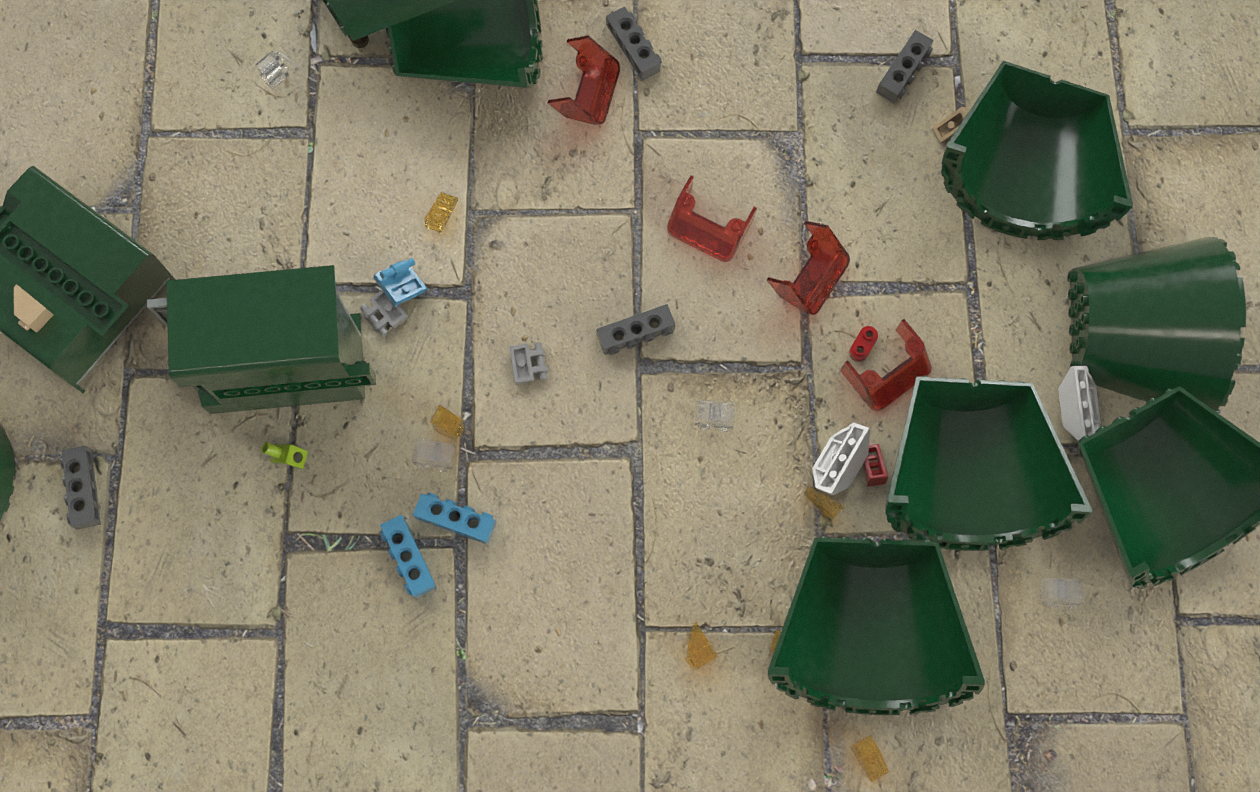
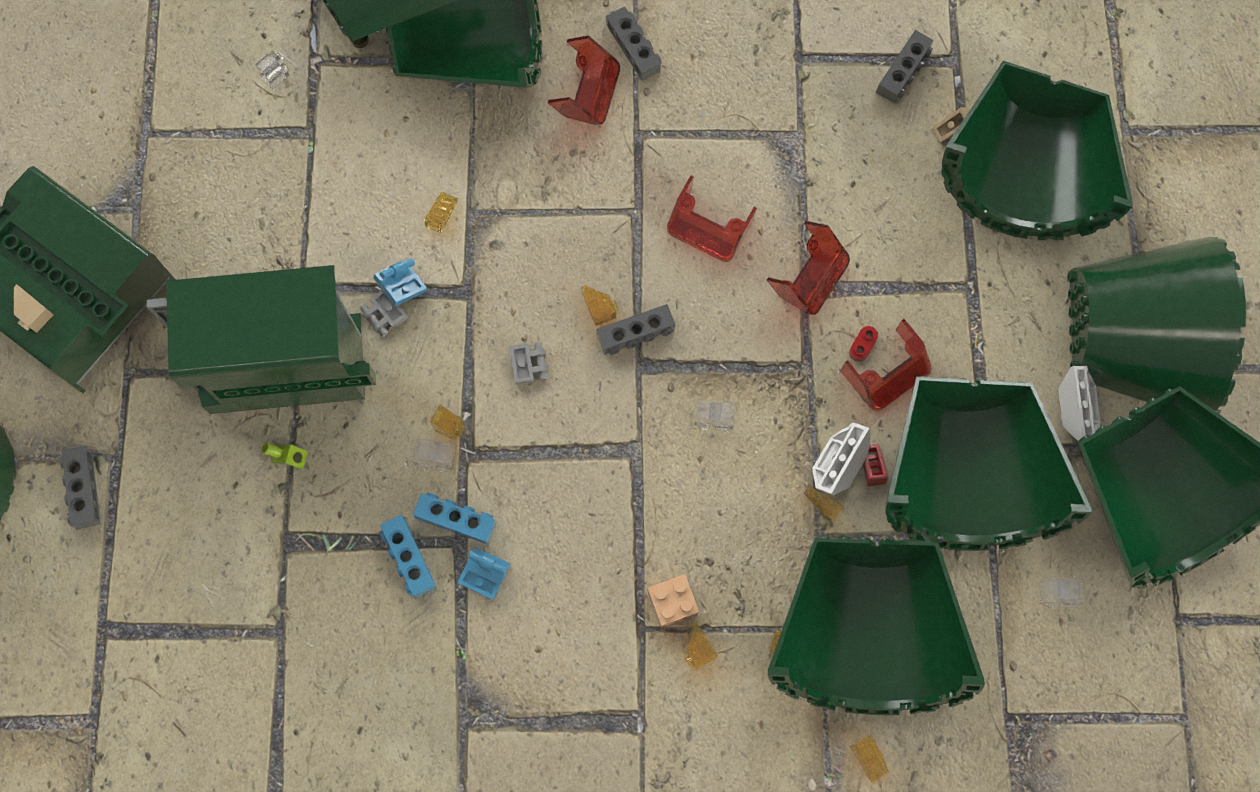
none -> dark azure plate [457,547,511,600]
none -> clear yellow slope [581,285,618,326]
none -> light nougat brick [647,574,699,628]

